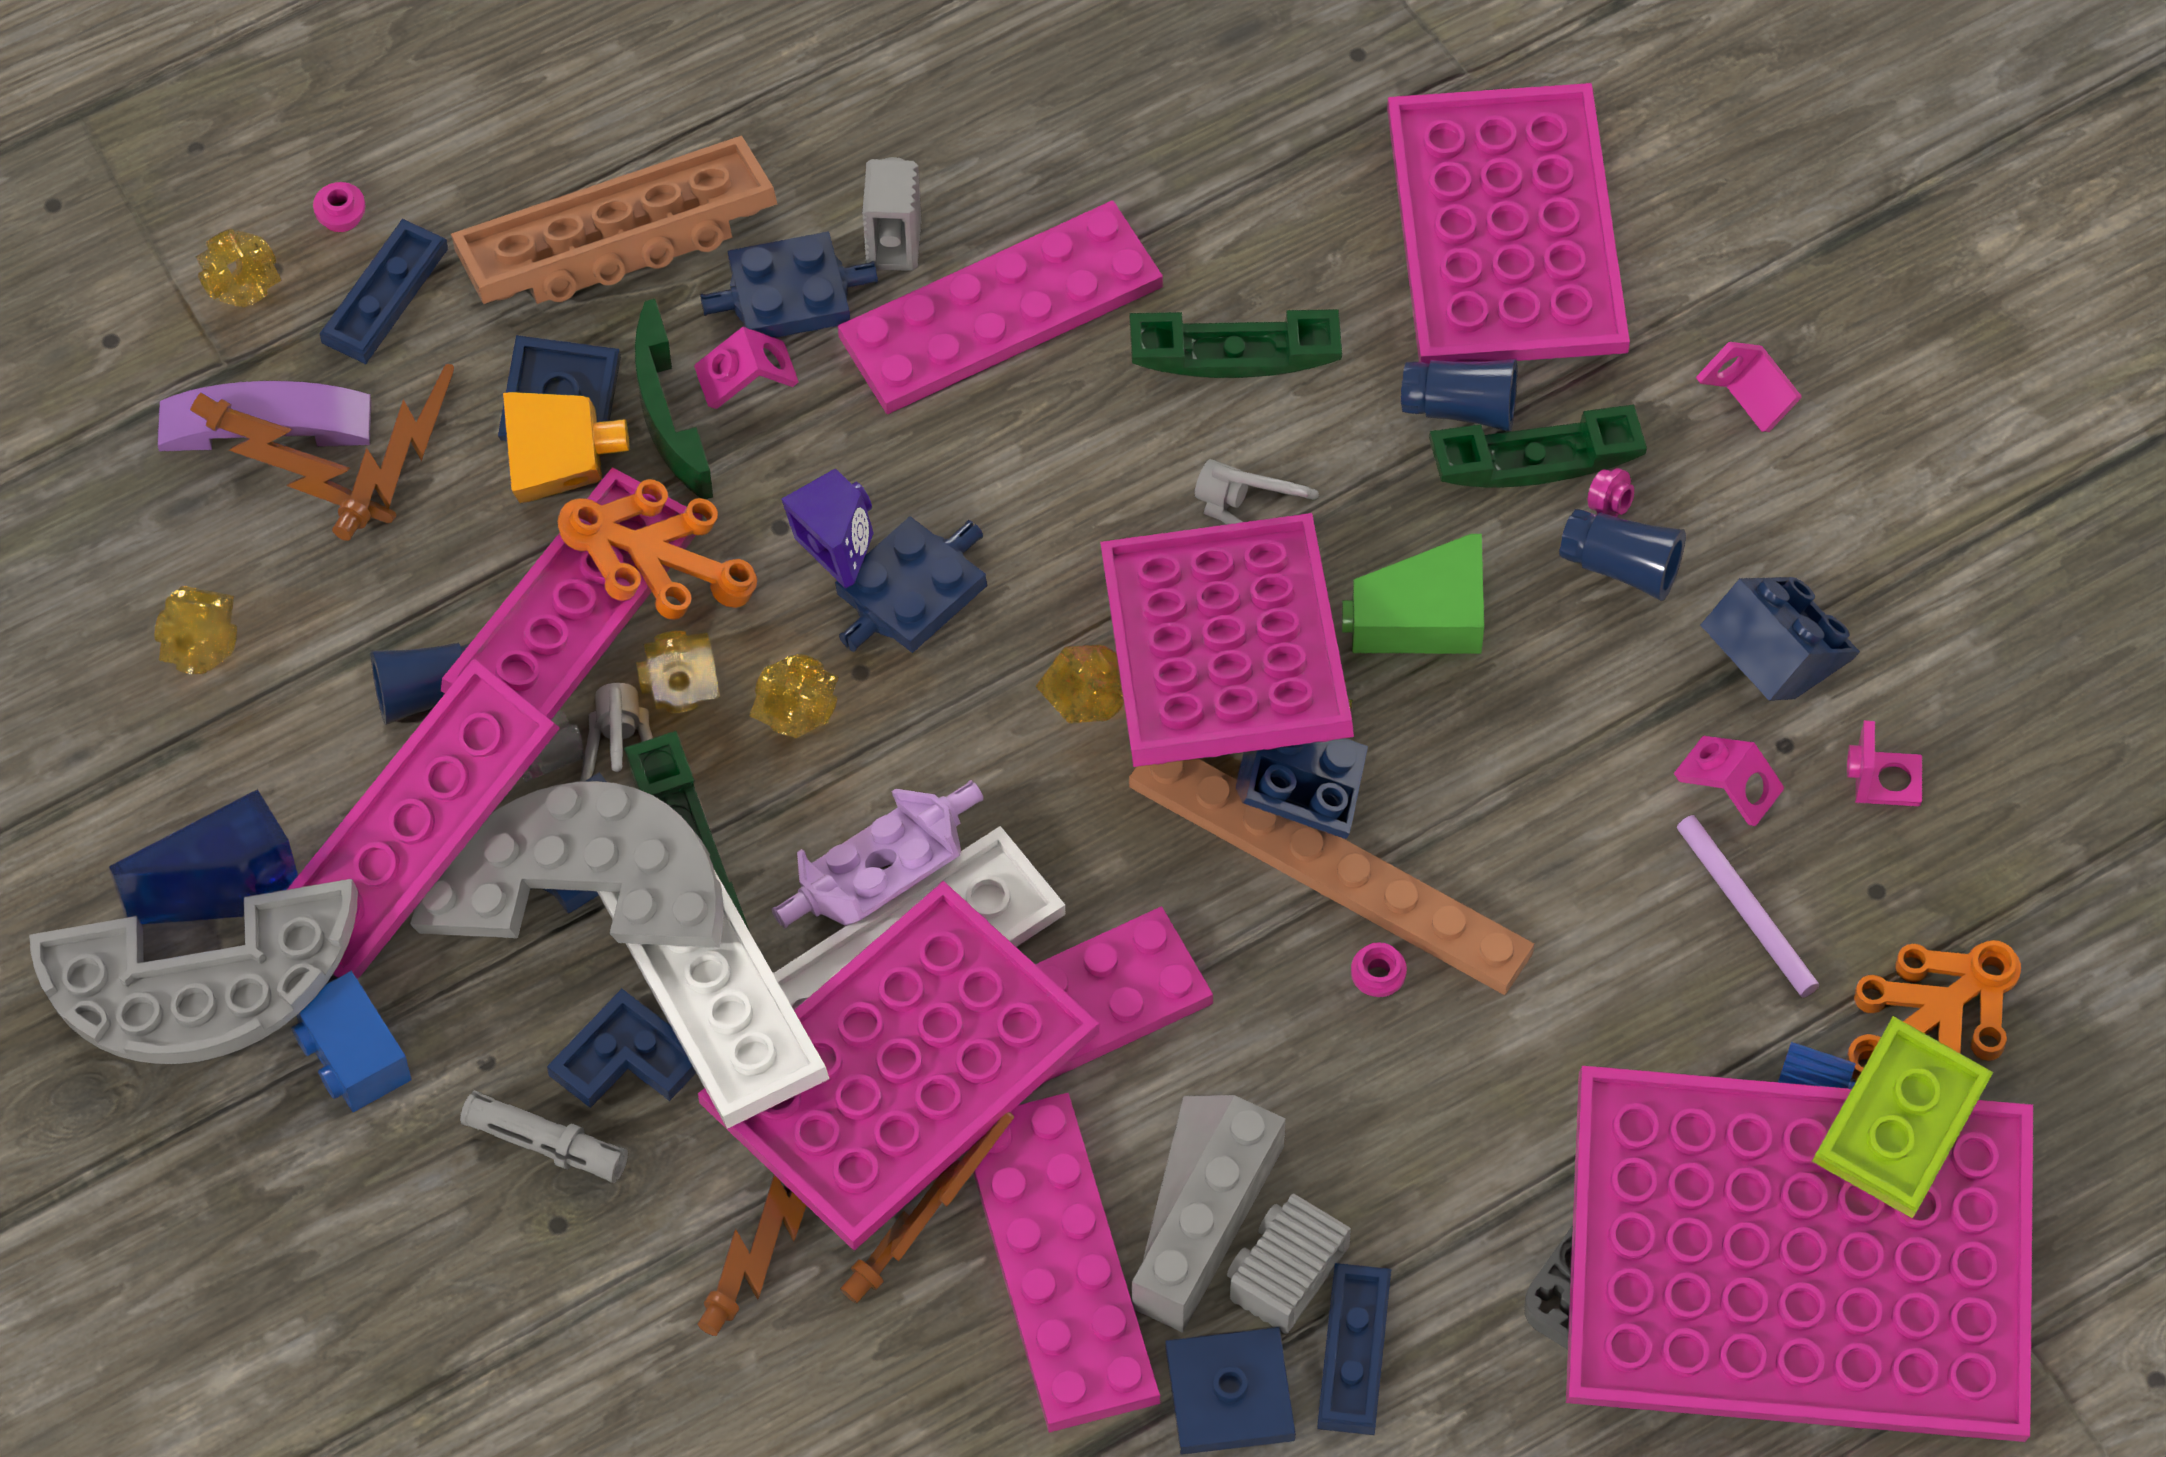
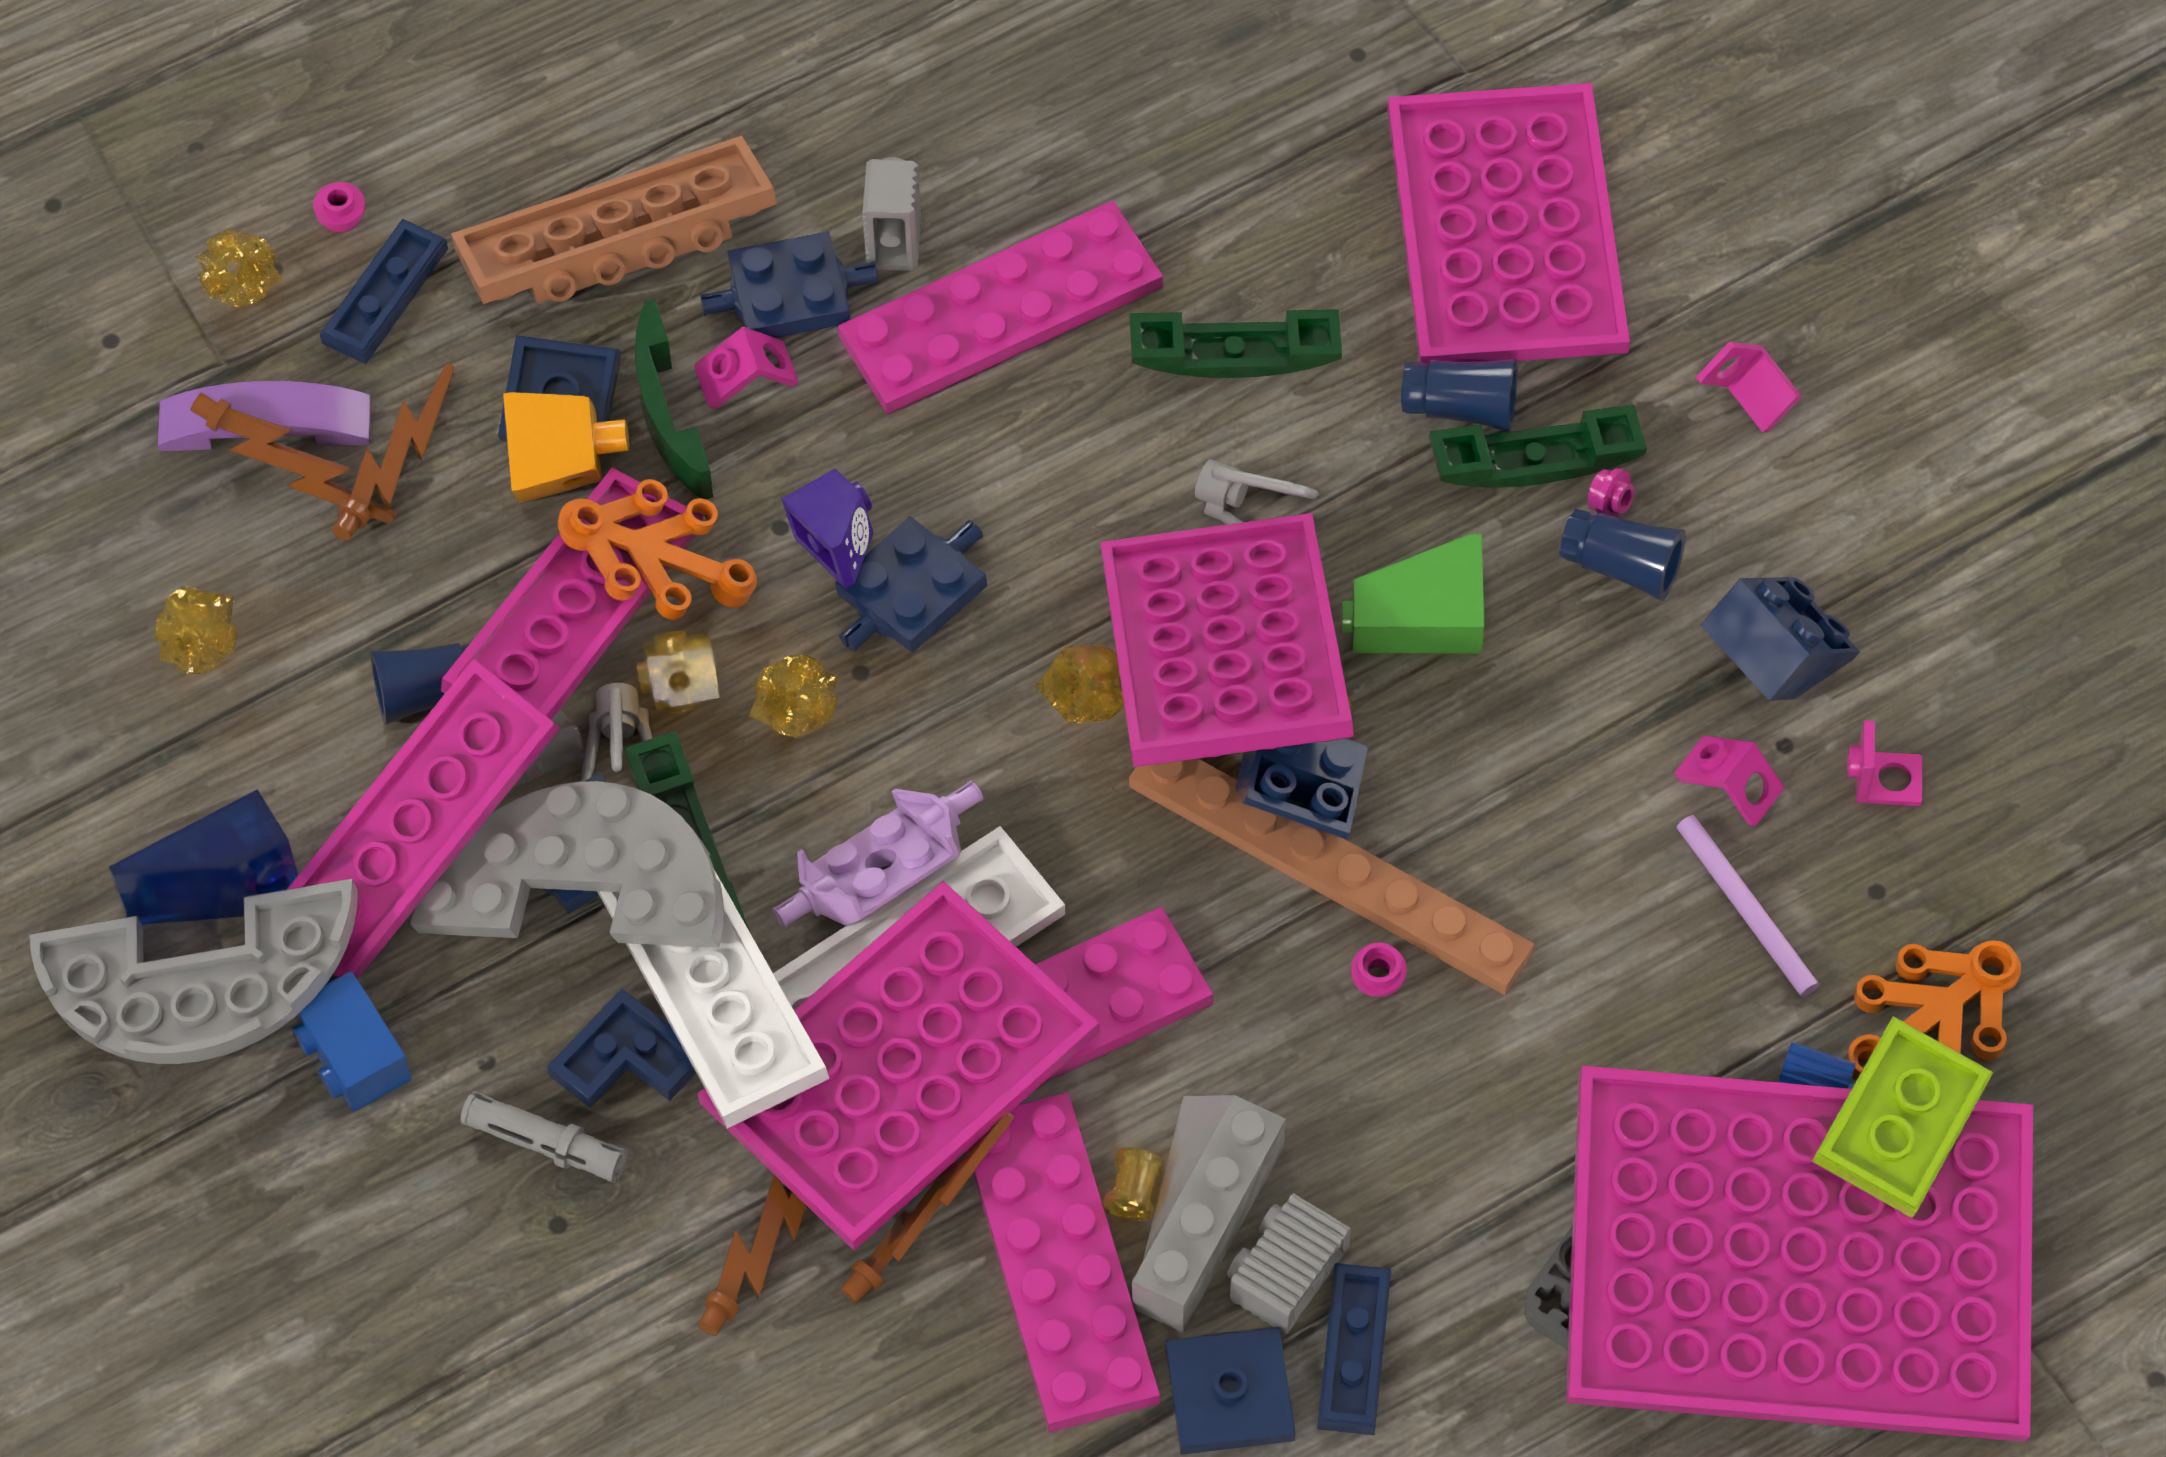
none -> clear yellow bush [1102,1147,1165,1221]

